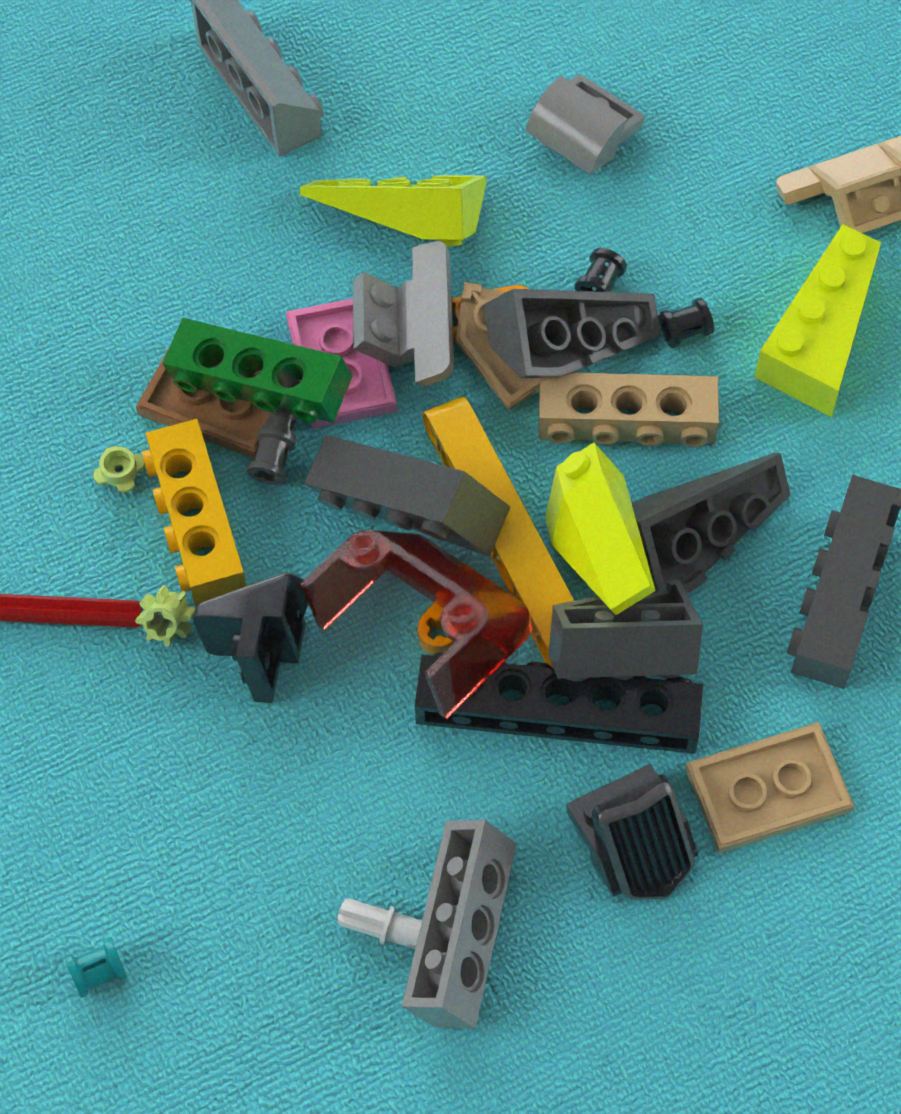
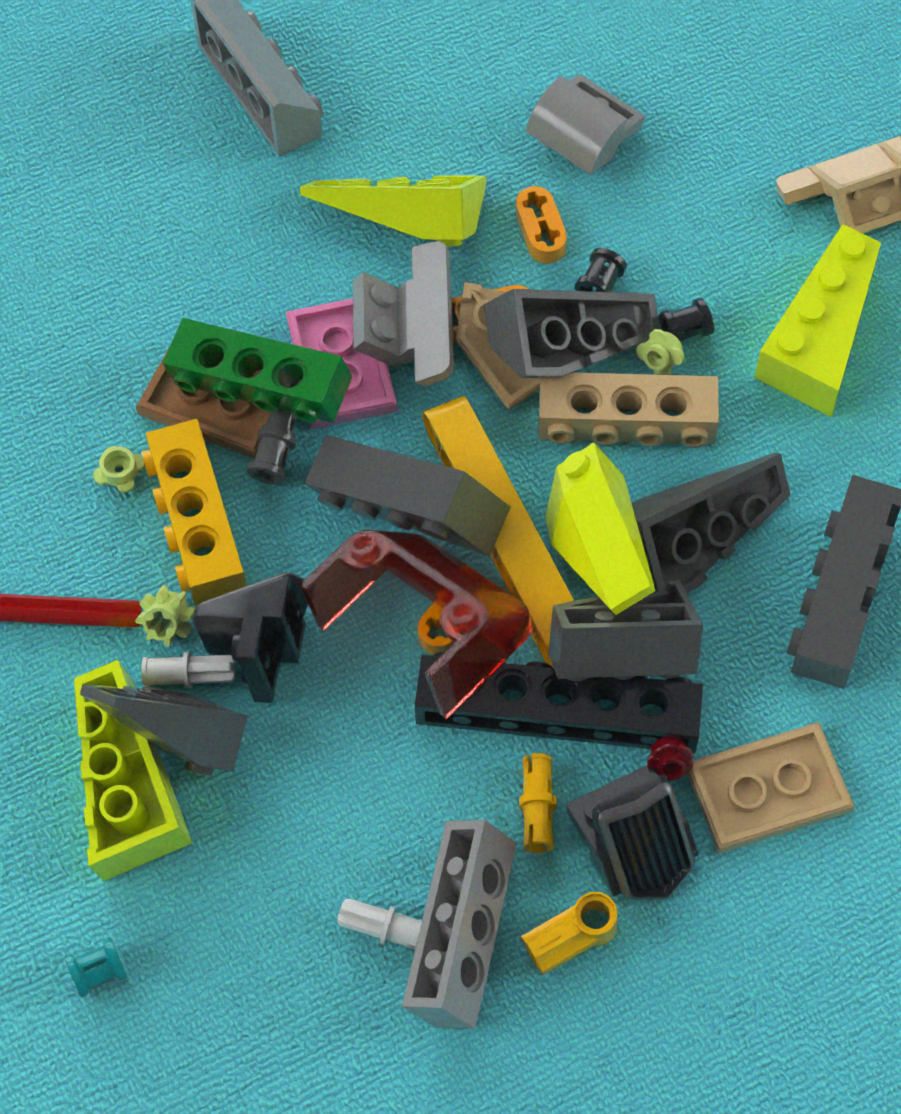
none -> neon yellow wedge [74,660,192,881]
none -> dark grey wedge [80,685,248,776]
none -> white axle [141,652,236,689]
none -> light orange beam [516,186,567,264]
none -> yellow pin [519,753,557,853]
none -> yellow piece [521,892,617,976]
none -> yellowish green plate [636,329,684,375]
none -> dark red plate [647,737,694,781]

